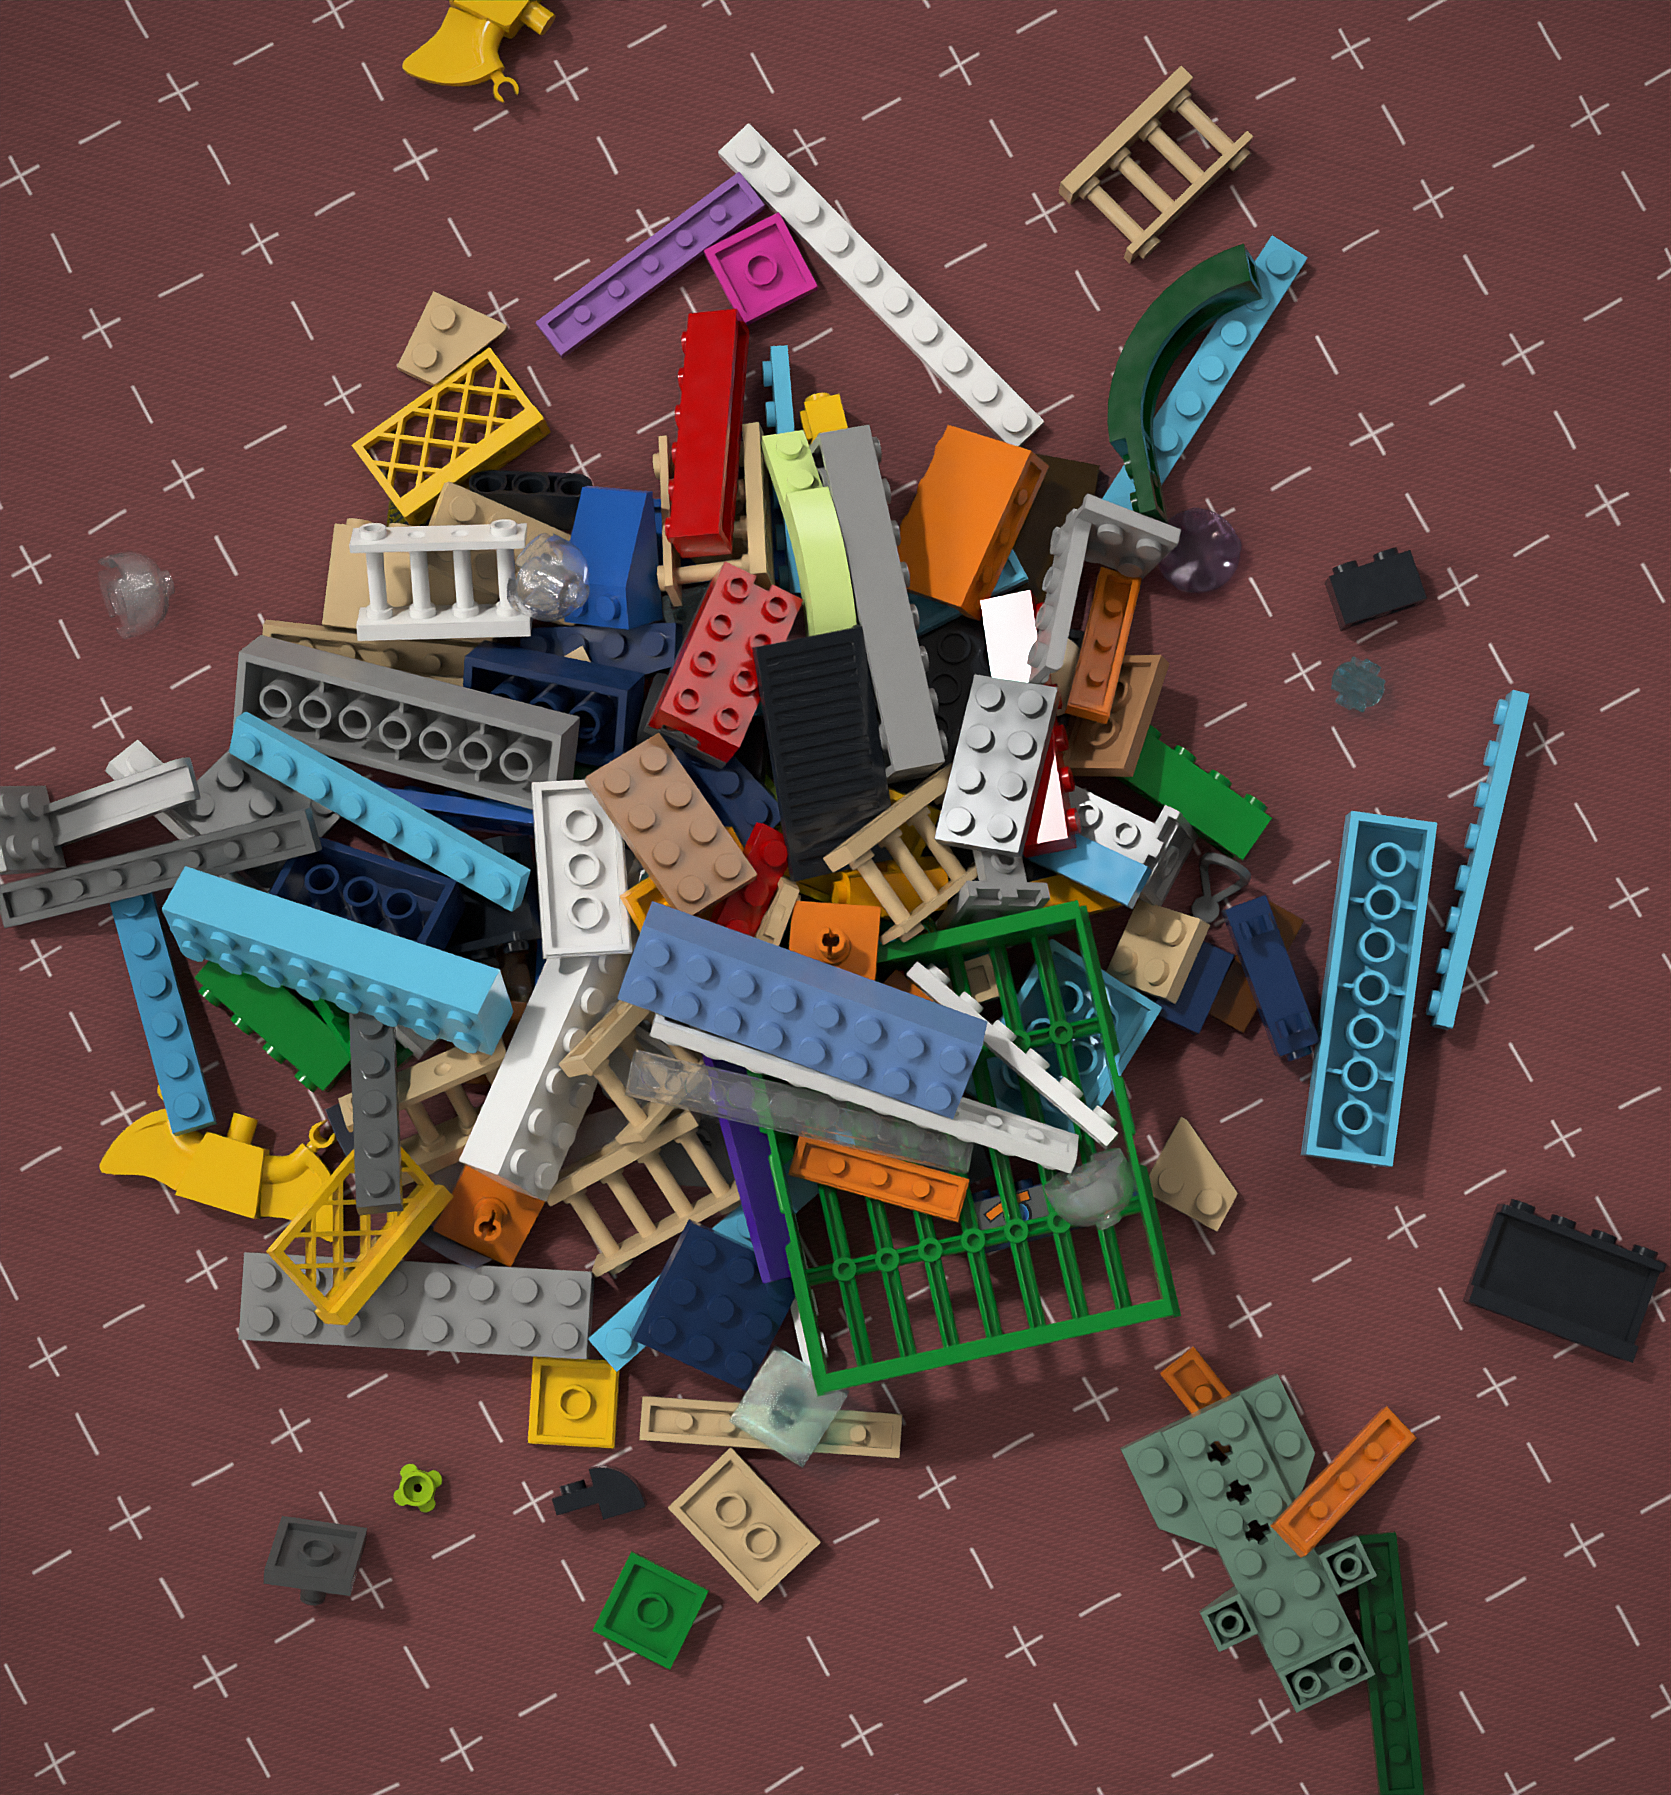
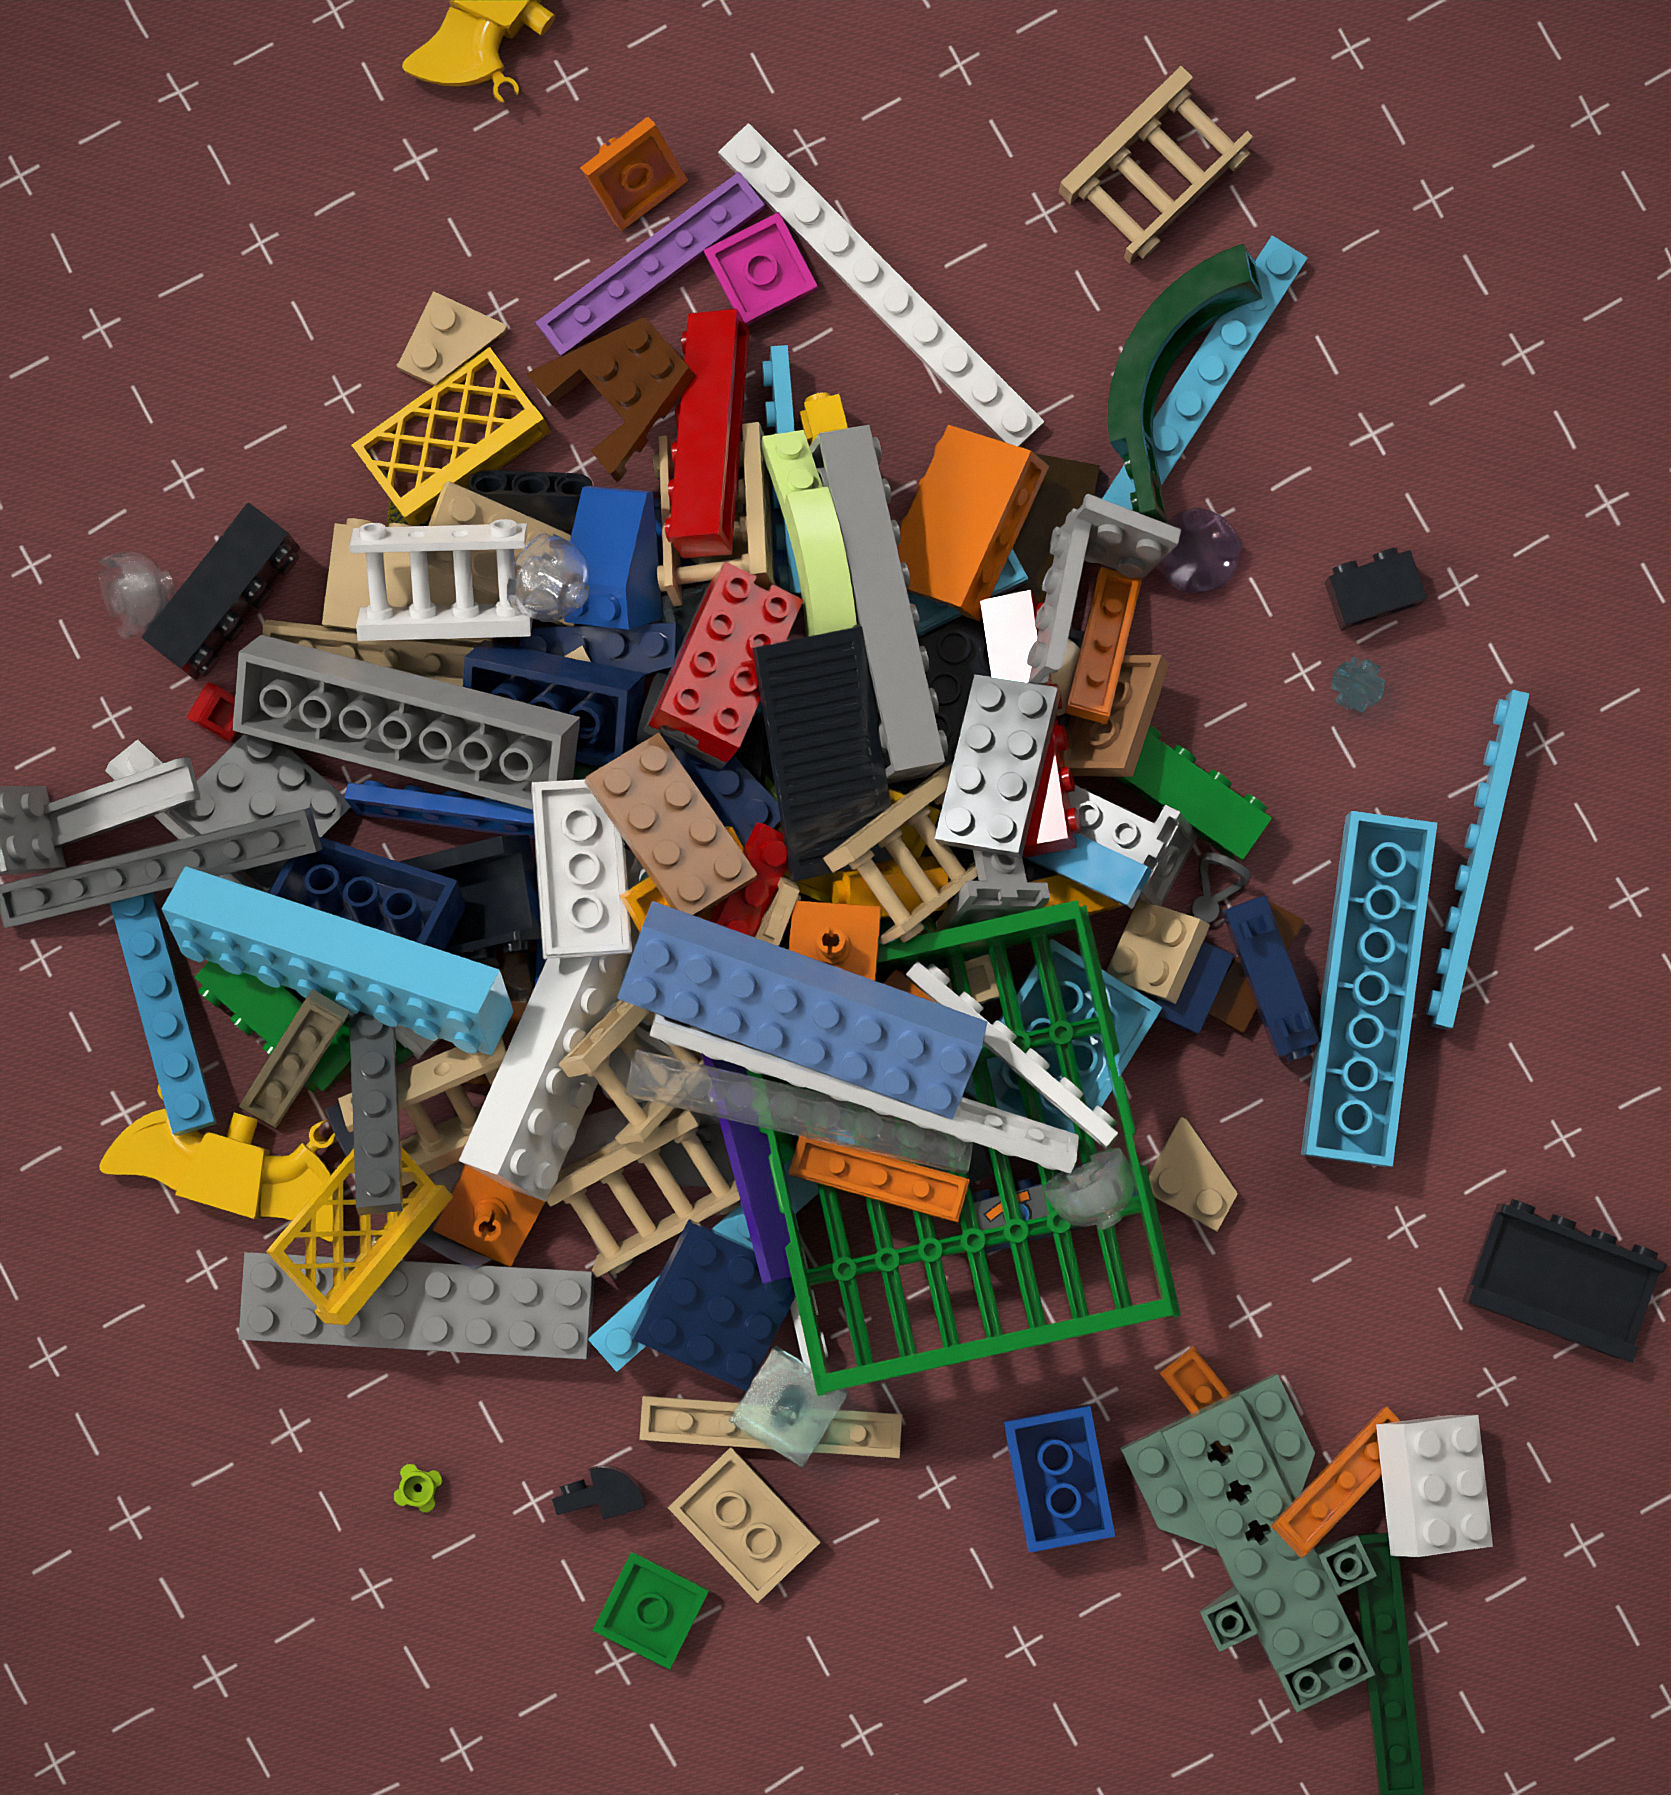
medium azure plate [229,711,530,912] -> none
dark grey tile [263,1516,367,1606] -> none
yellow tile [528,1356,620,1448] -> none
none -> black brick [141,502,300,680]
none -> red slope [187,682,237,743]
none -> dark tan tile [239,989,350,1128]
none -> reddish brown wing [527,317,695,482]
none -> orange tile [580,117,688,231]
none -> blue brick [1003,1404,1115,1553]
none -> white brick [1376,1415,1493,1557]

